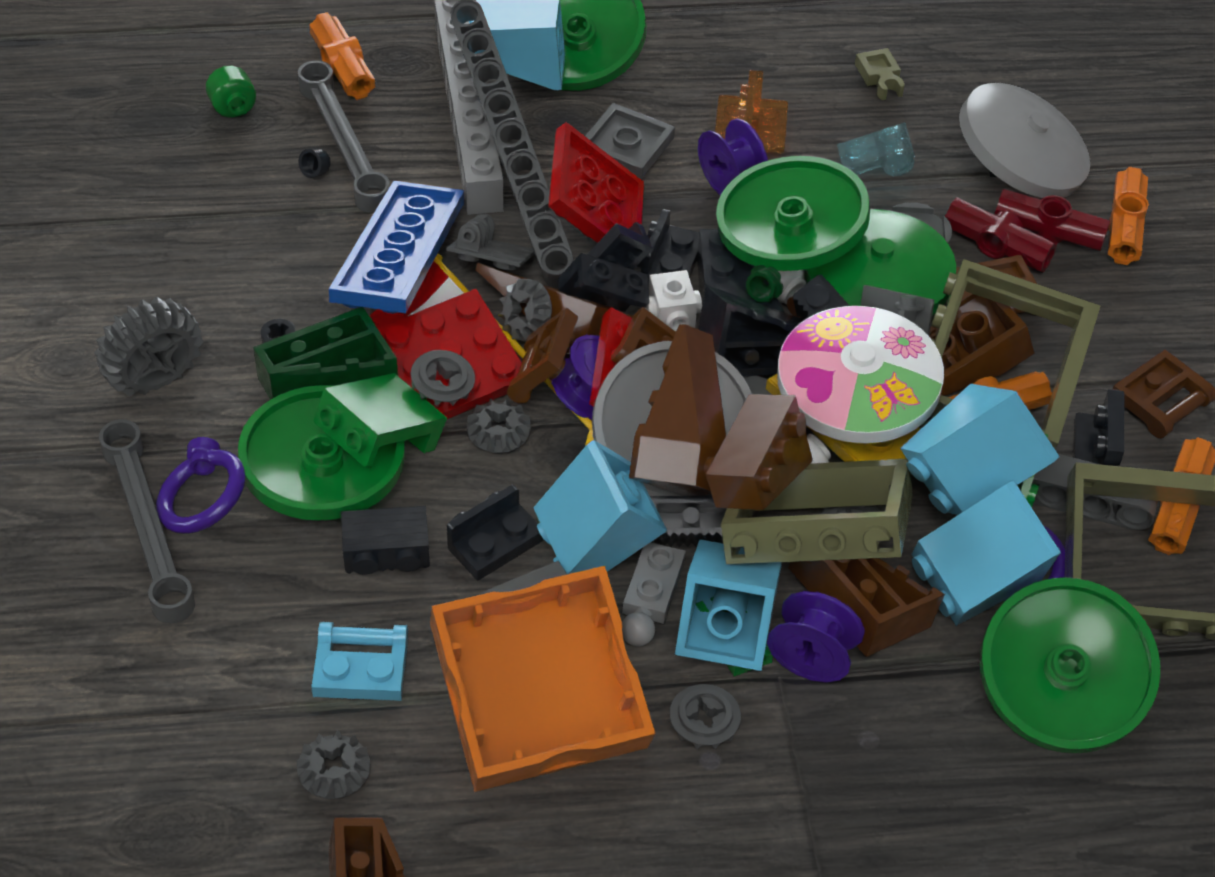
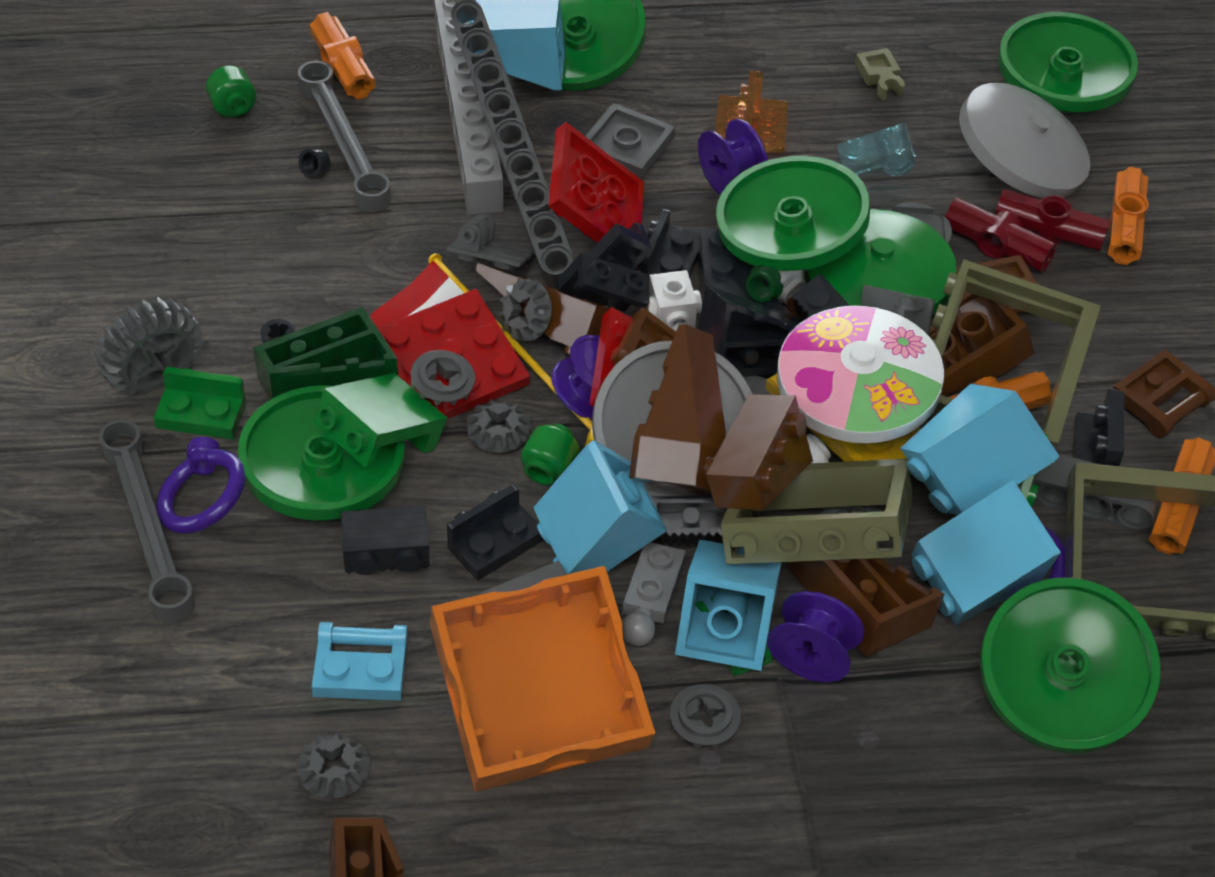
plate [329,181,464,314] -> none
reddish brown plate [507,307,578,403] -> none
none -> green bracket [153,367,246,440]
none -> green head [520,424,580,485]
none -> green dish [998,12,1138,112]

